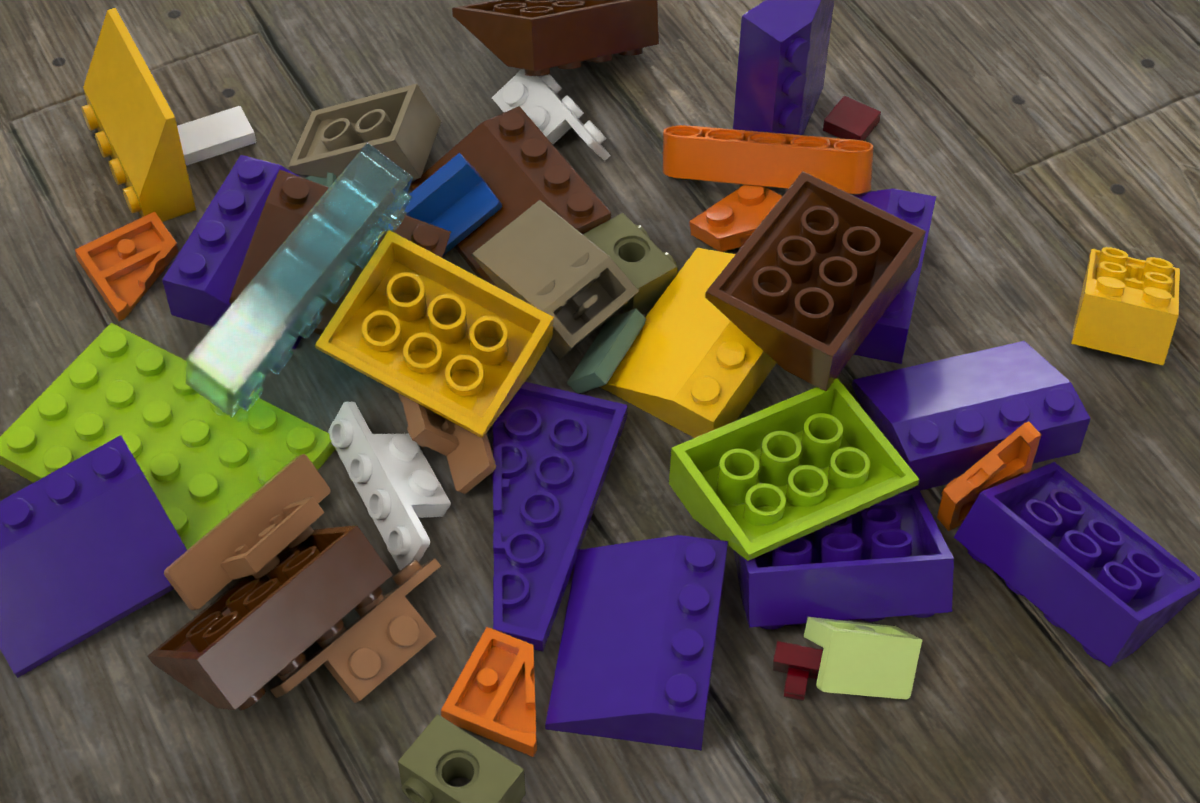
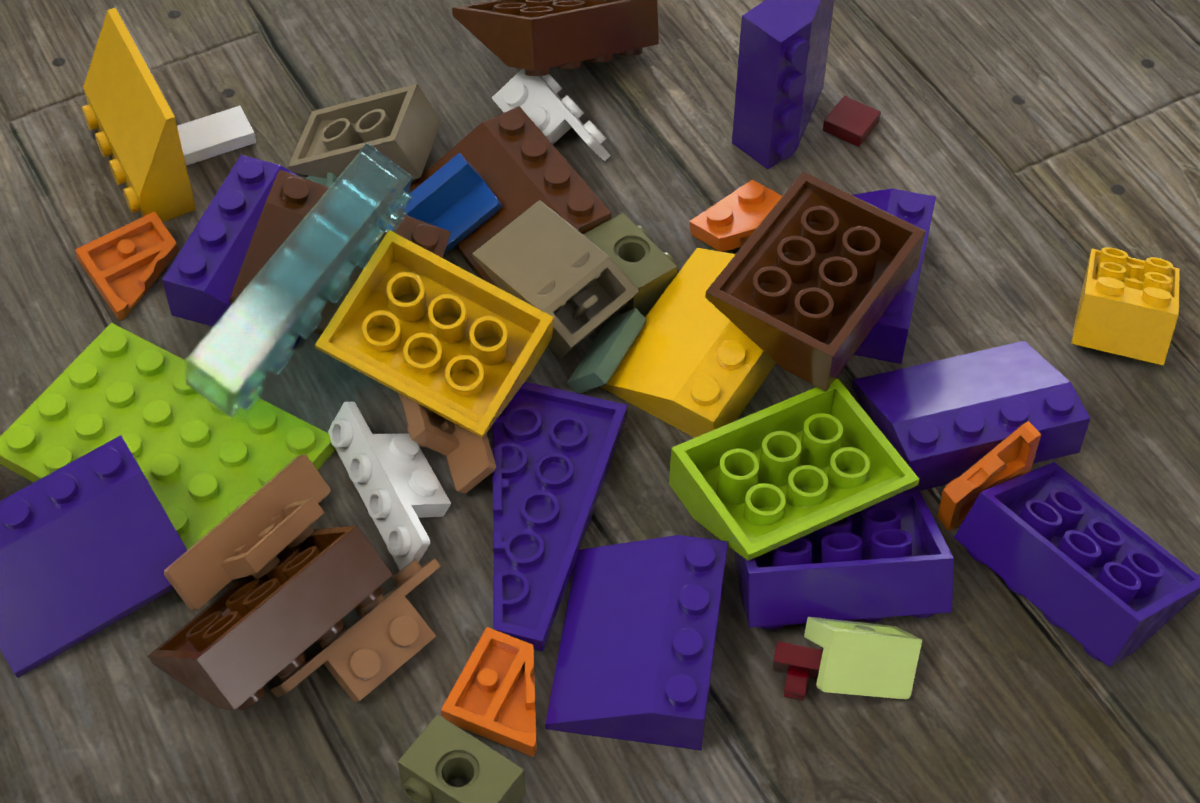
orange beam [663,125,873,194] -> none

